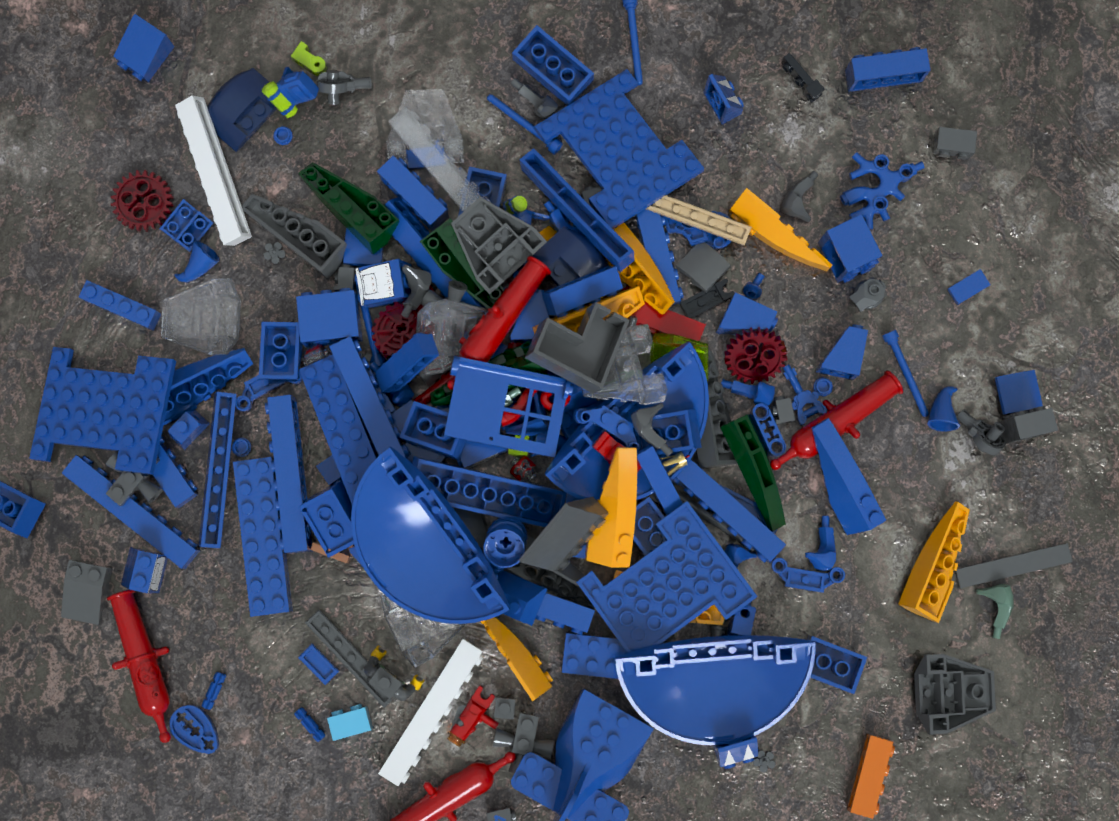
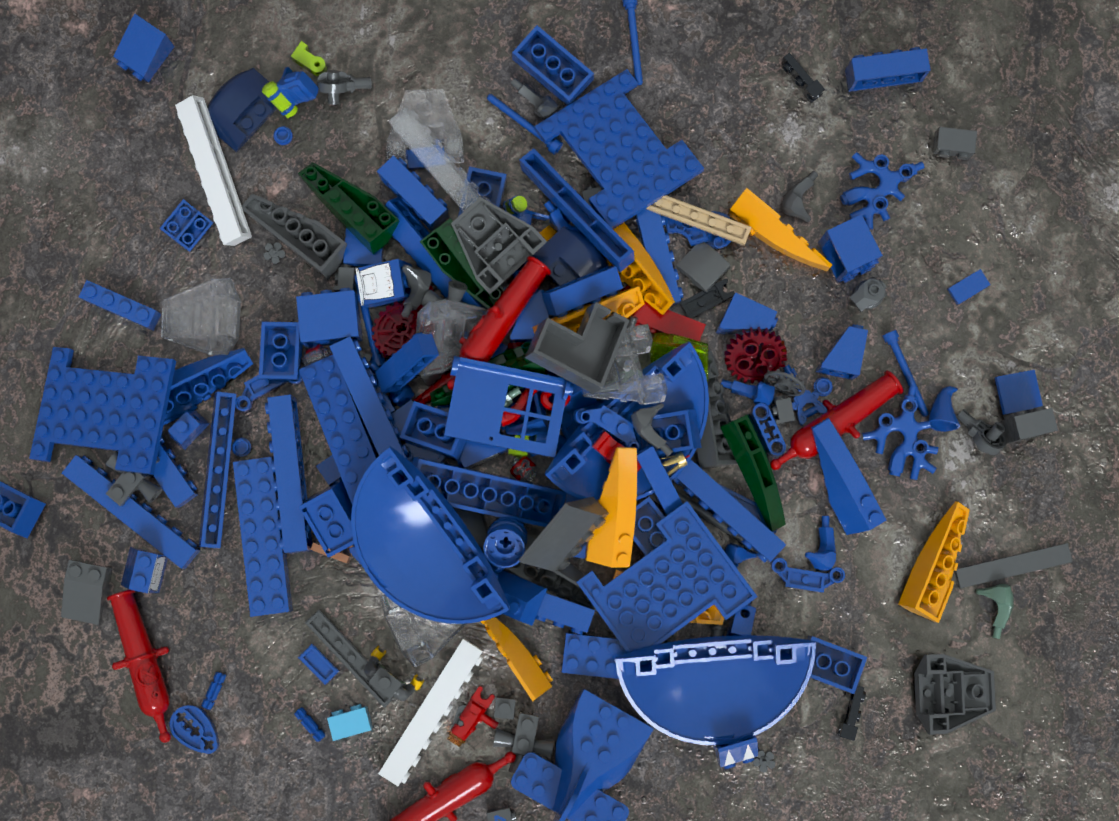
dark red gear [111,170,174,232] -> none
blue hat [174,241,220,283] -> none
blue slope [703,74,744,124] -> none
blue plate [743,273,765,299] -> none
orange brick [847,734,895,819] -> none
none -> dark grey wheel [764,369,806,396]
none -> black plate [837,685,866,741]
none -> blue plant [862,386,939,480]

